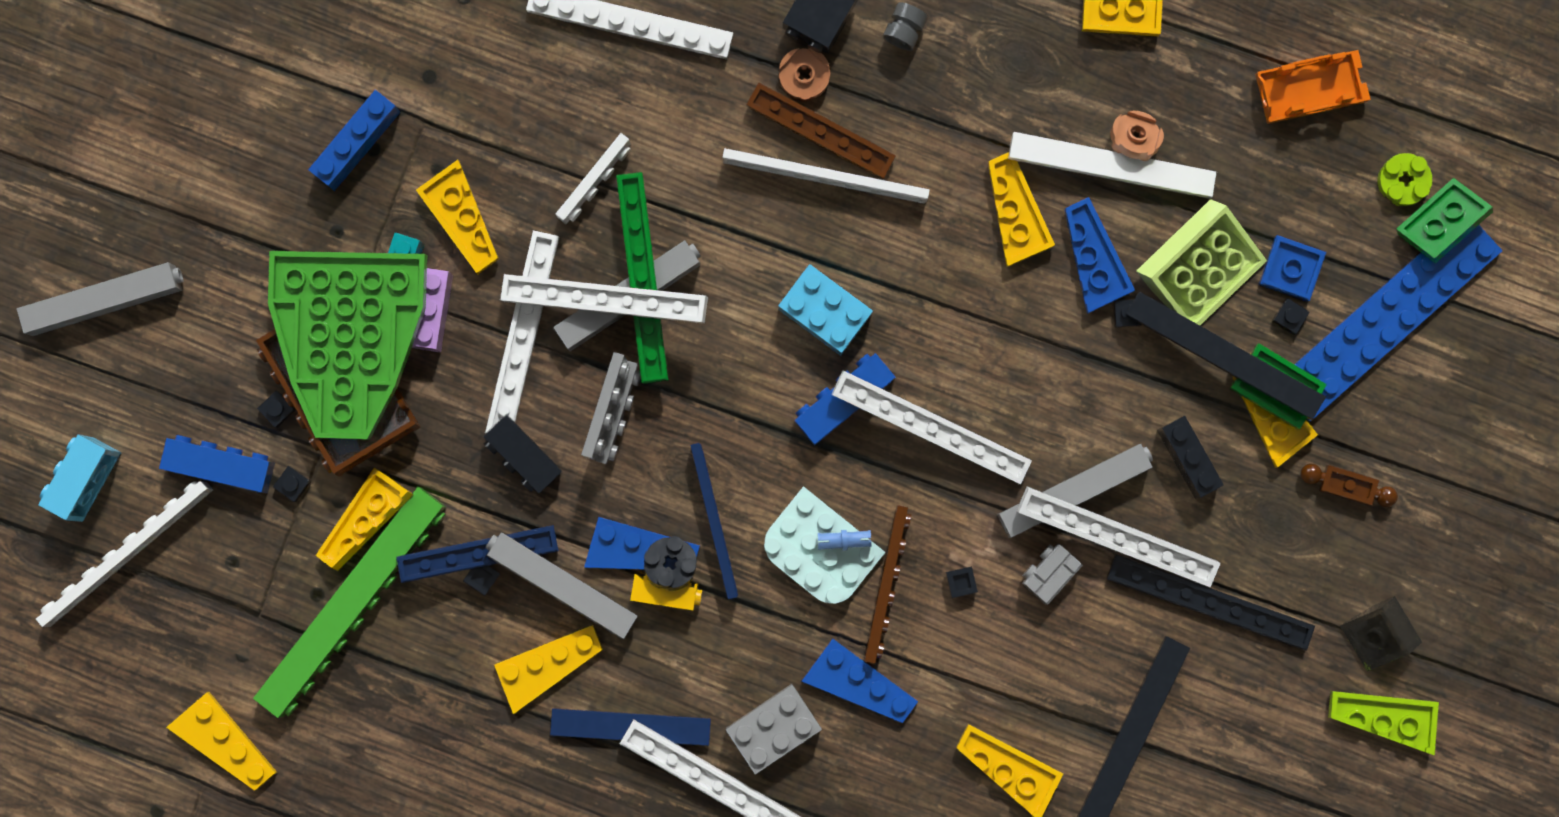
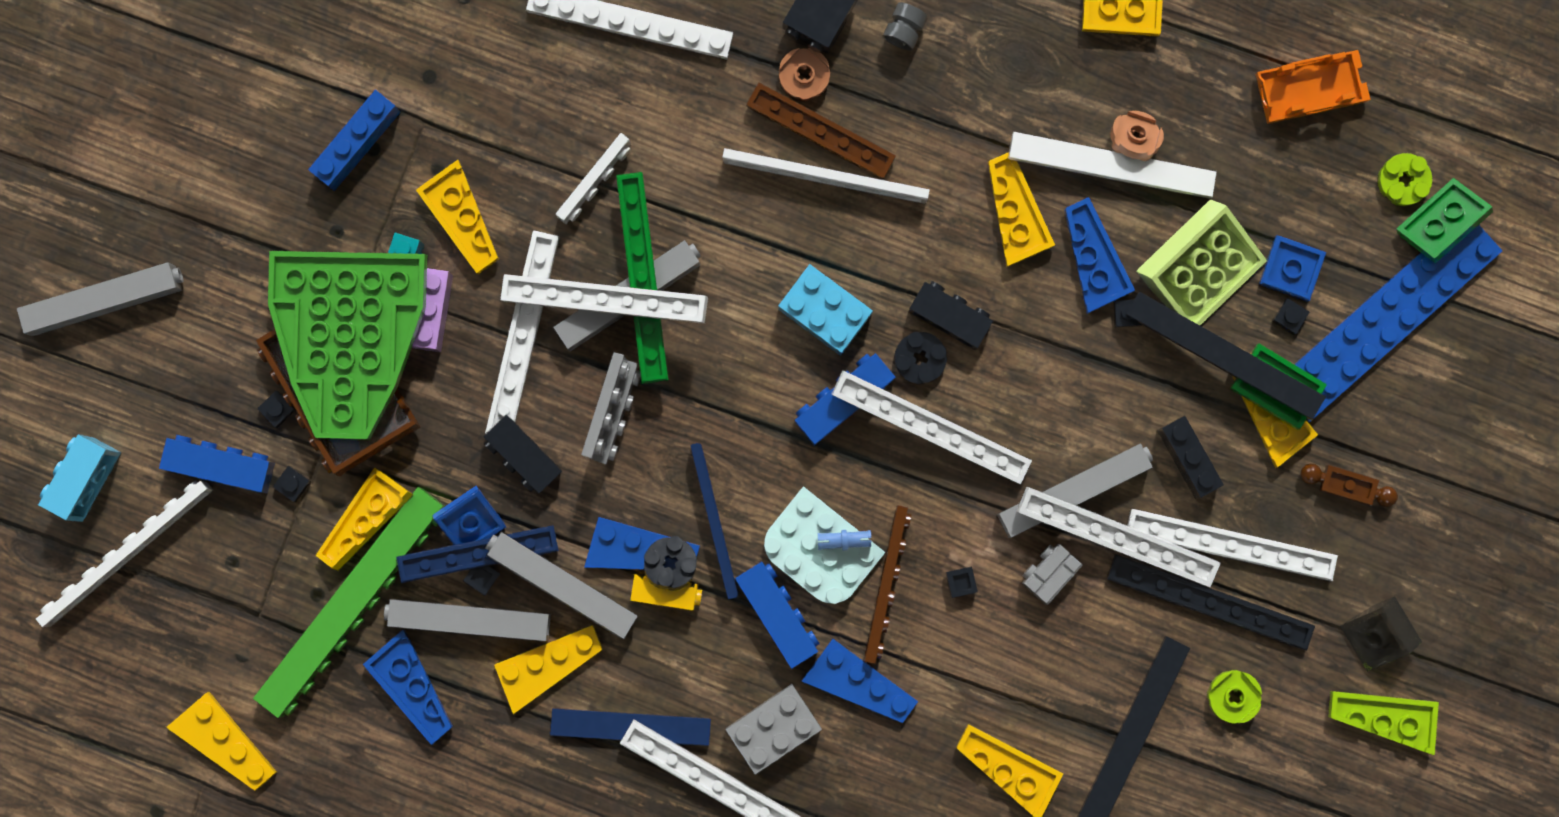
none -> blue wing [363,629,453,745]
none -> light grey brick [384,599,551,641]
none -> blue tile [432,486,506,545]
none -> blue brick [735,562,820,669]
none -> black plate [894,332,947,385]
none -> black brick [908,281,993,351]
none -> white tile [1127,509,1338,581]
none -> lime plate [1207,670,1262,723]

